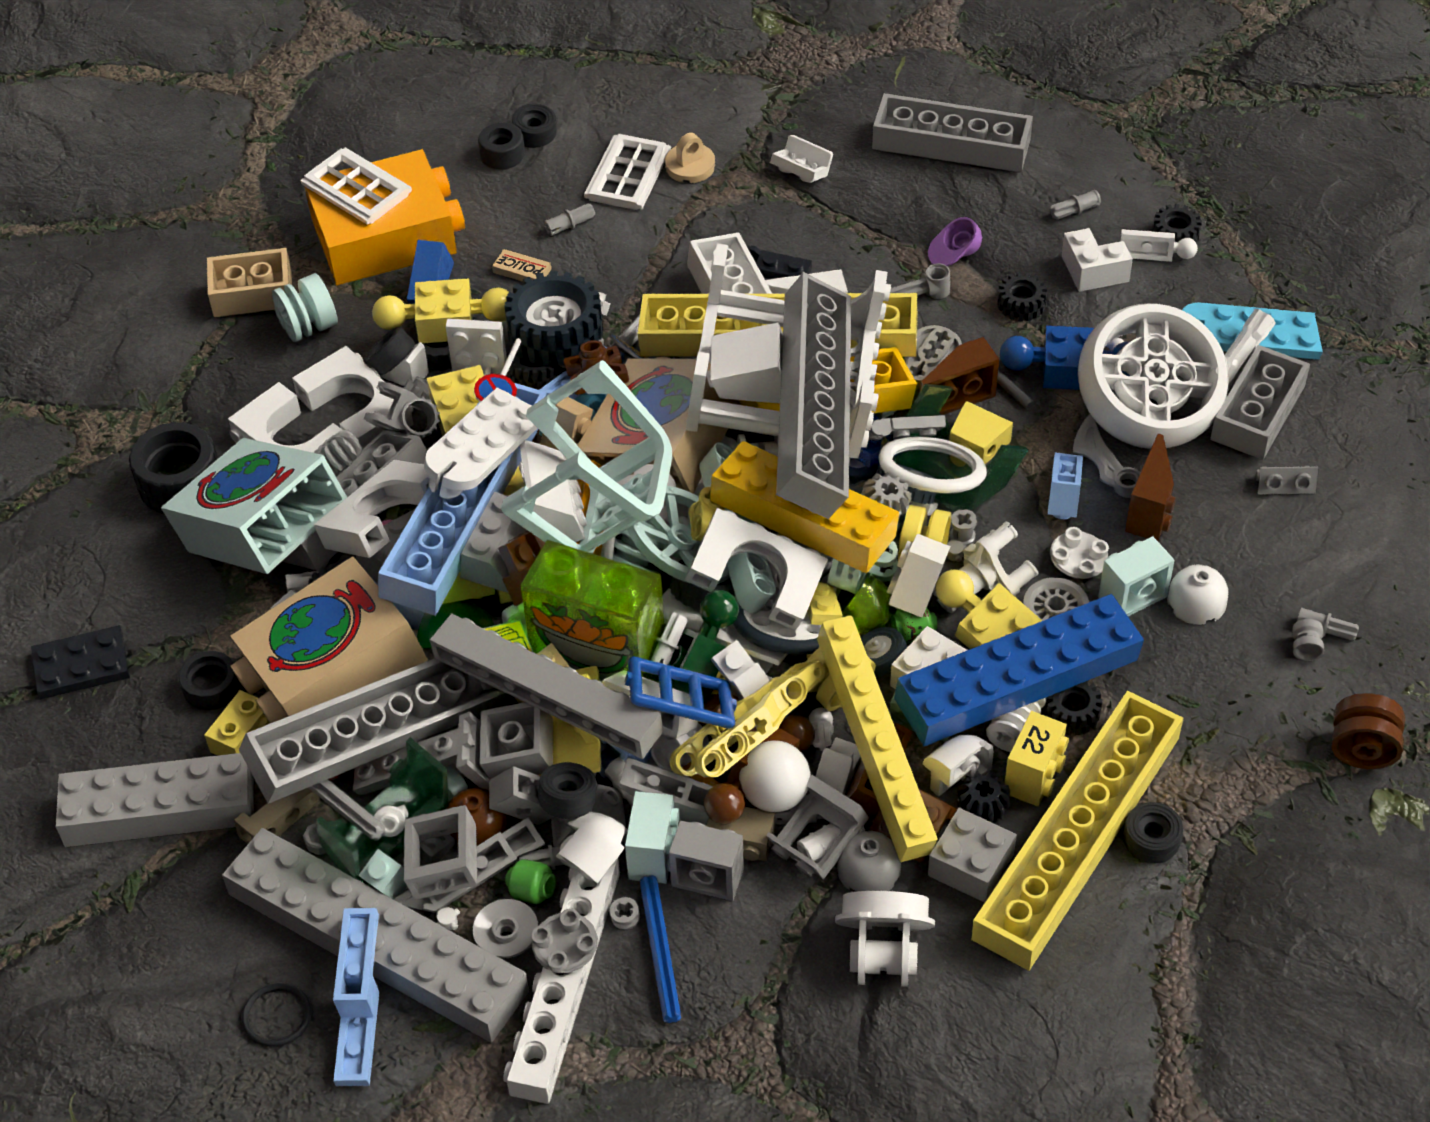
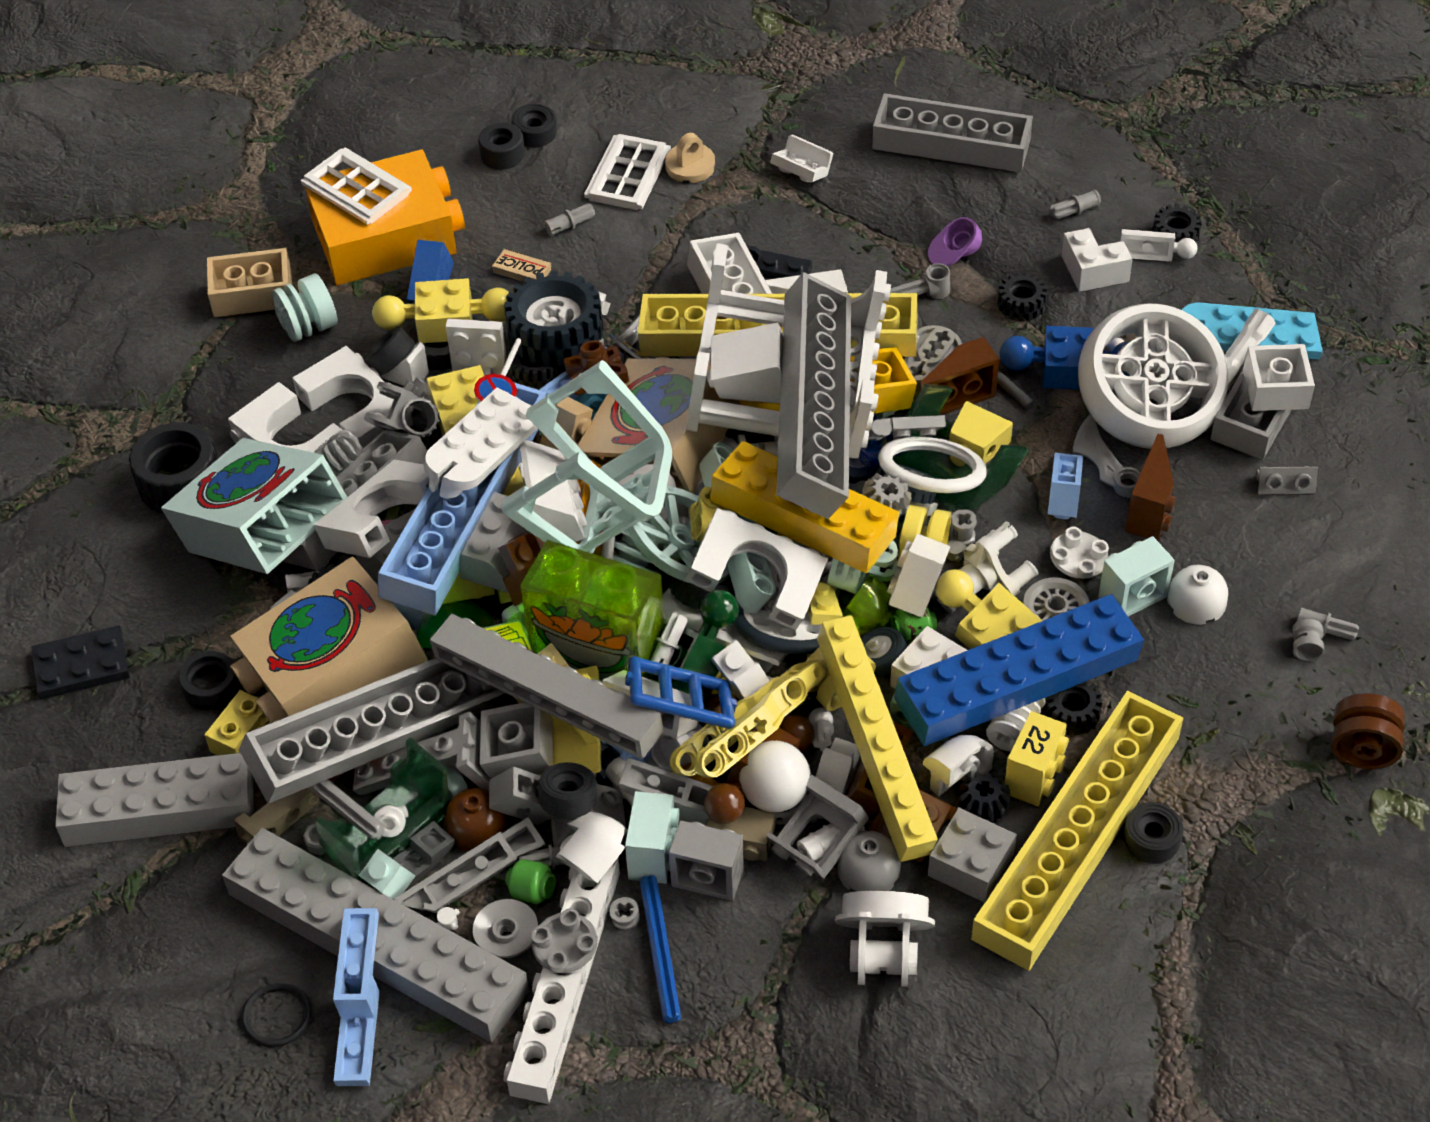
light grey window [404,805,477,899] -> none
none -> white brick [1243,344,1315,411]

